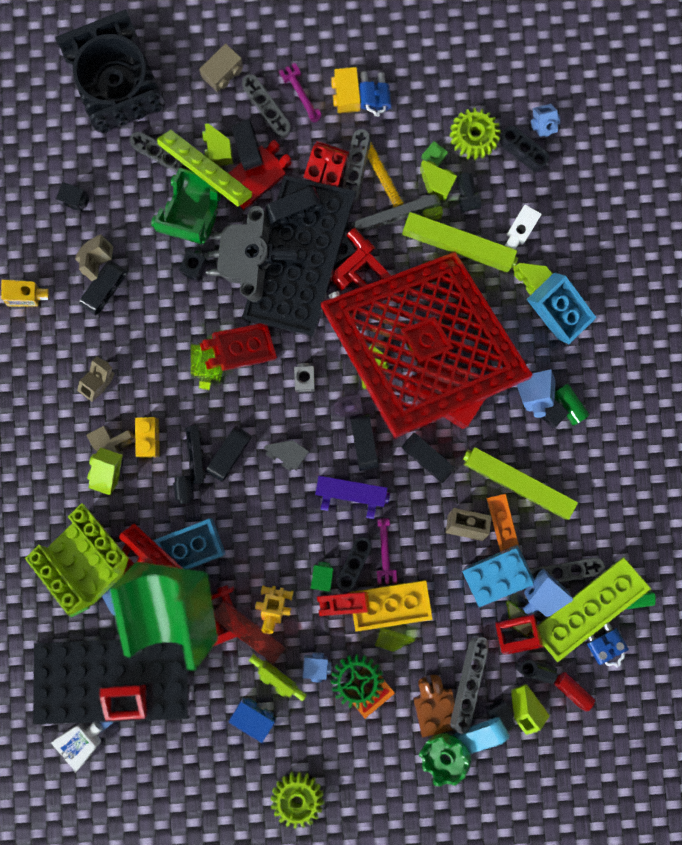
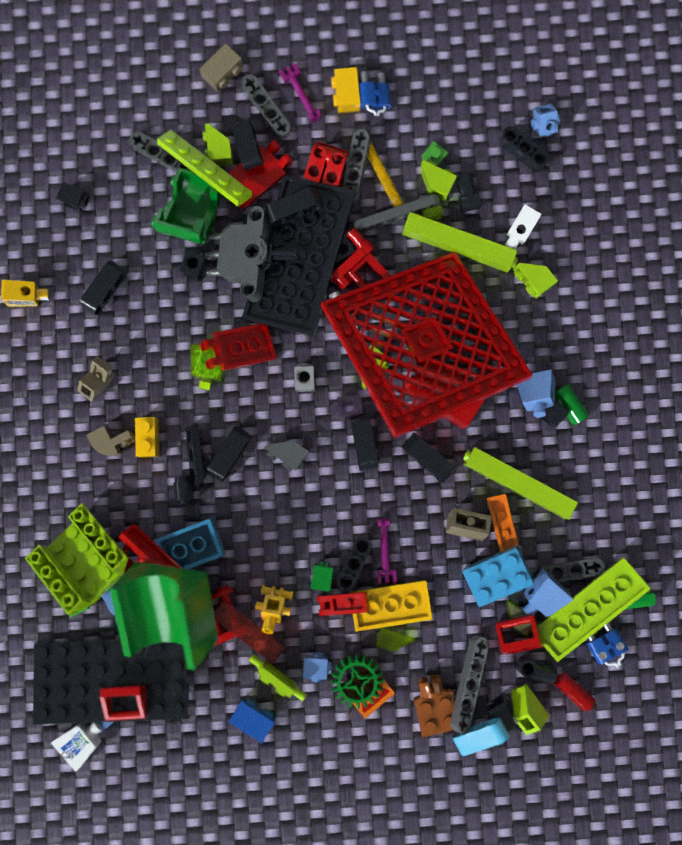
black brick [55,9,165,134] -> none
dark tan brick [75,234,113,281] -> none
lime brick [87,447,122,495] -> none
lime gear [271,771,324,829] -> none
dark purple brick [315,476,390,519] -> none
green plate [419,733,471,786] -> none
lime gear [450,108,501,160] -> none
dark azure brick [527,273,597,344] -> none

